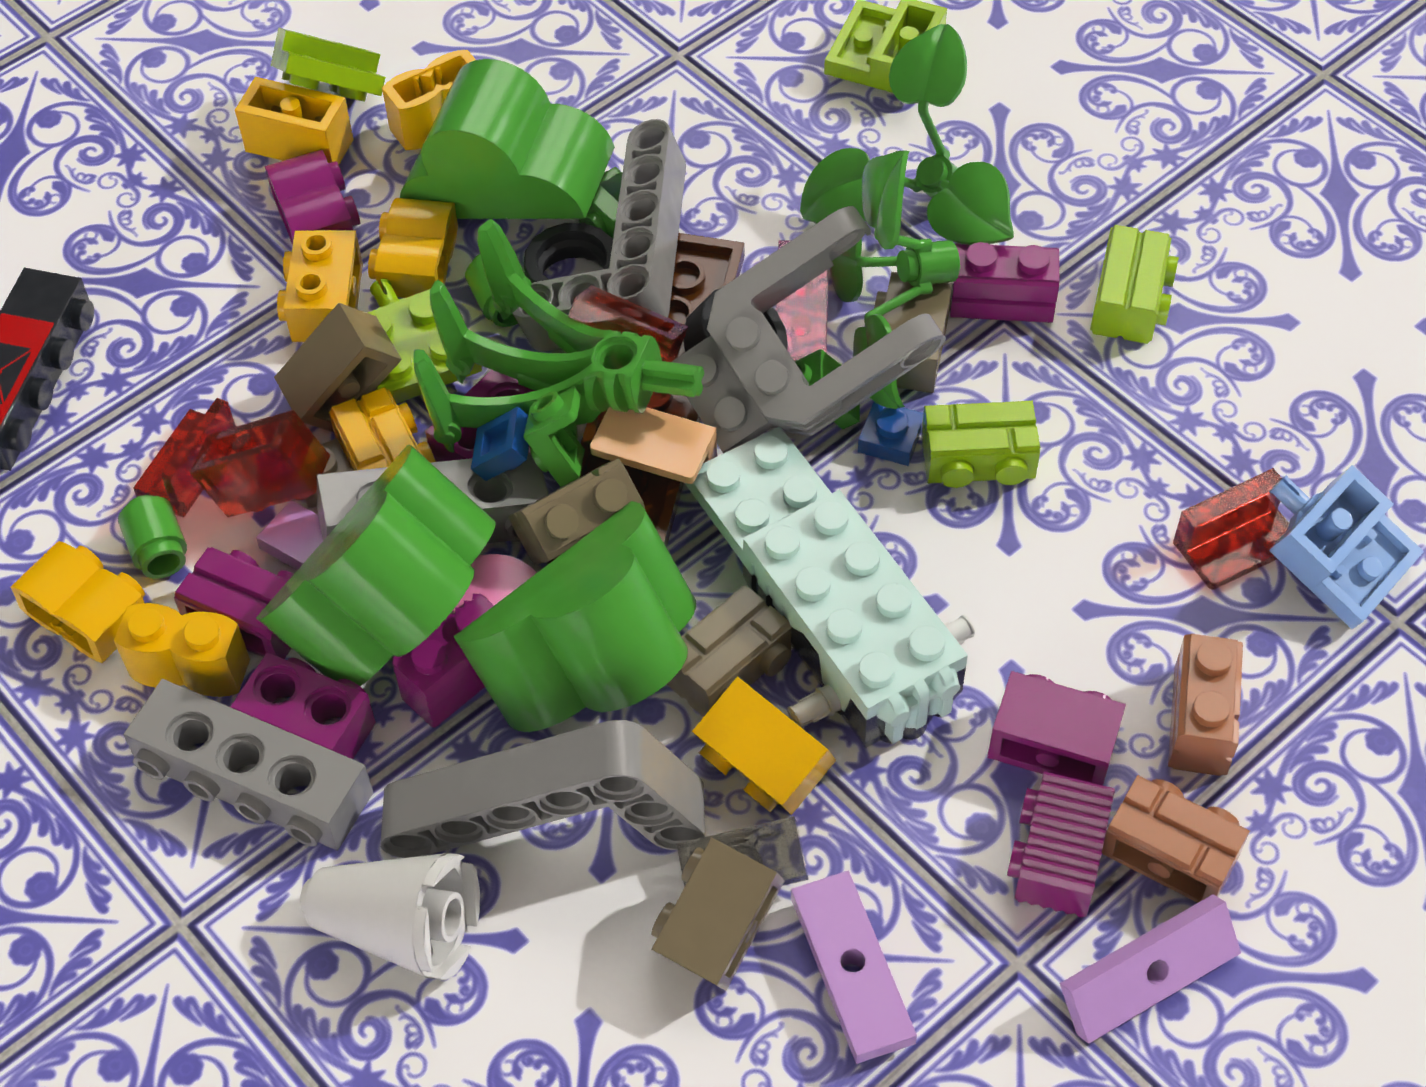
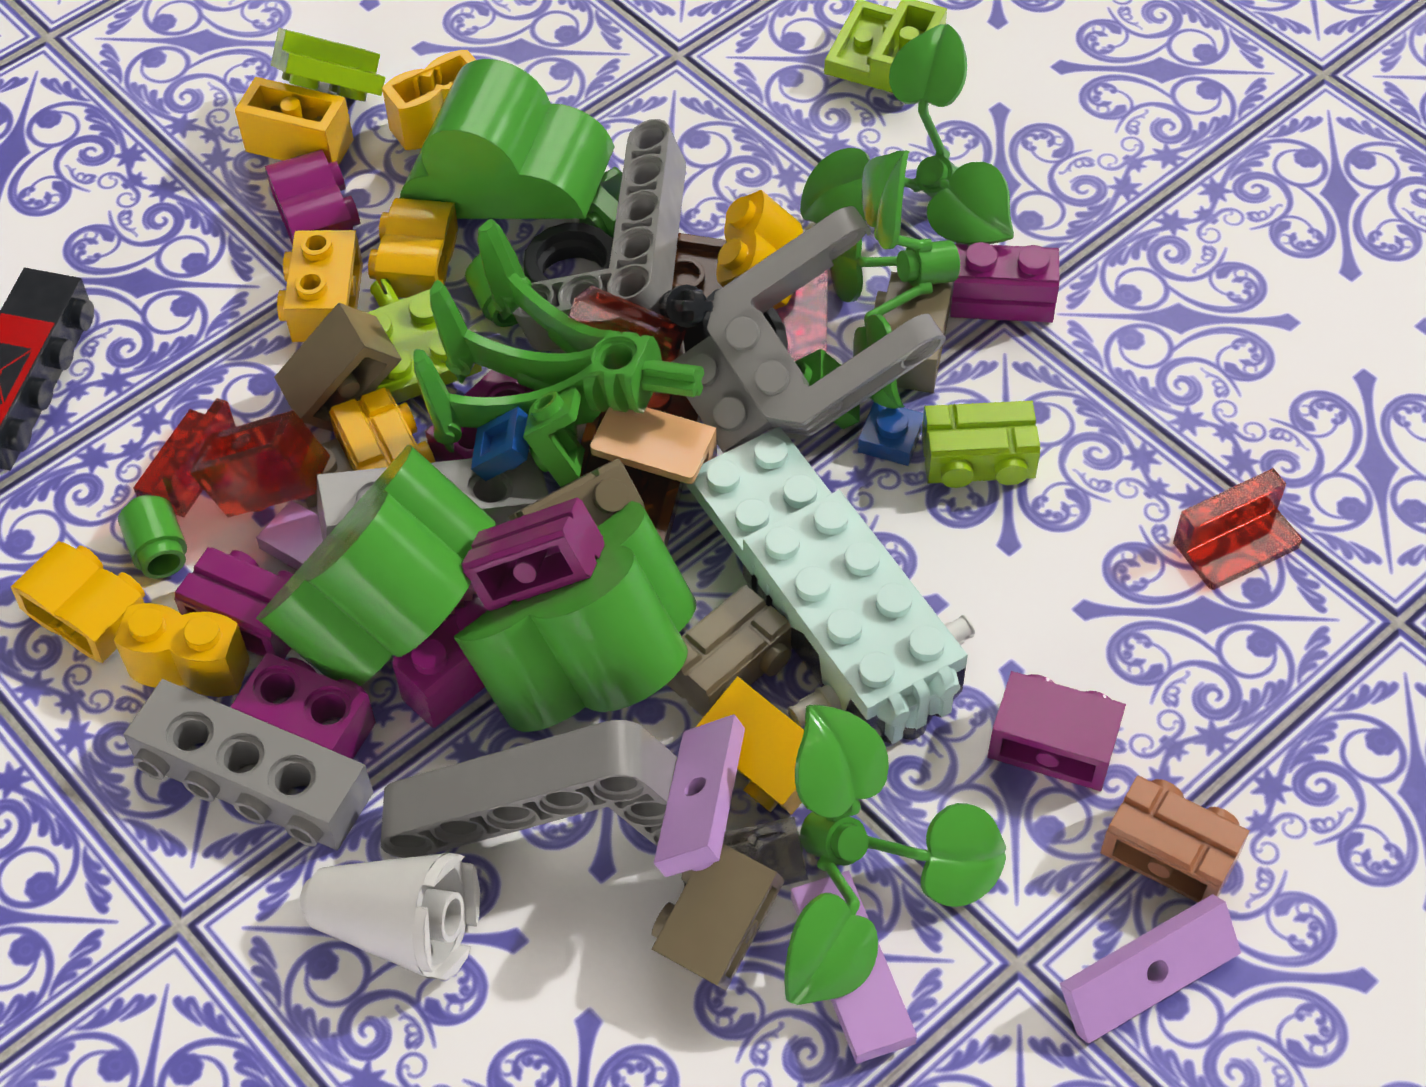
magenta brick [1007,771,1115,918] -> none
lime brick [1090,224,1179,344] -> none
nougat brick [1168,634,1243,776] -> none
light blue plate [1269,465,1424,629] -> none
none -> magenta brick [461,497,605,611]
none -> lavender tile [654,714,745,877]
none -> black axle [659,284,714,328]
none -> yellow brick [716,190,803,309]
none -> bright green plant [784,705,1006,1005]

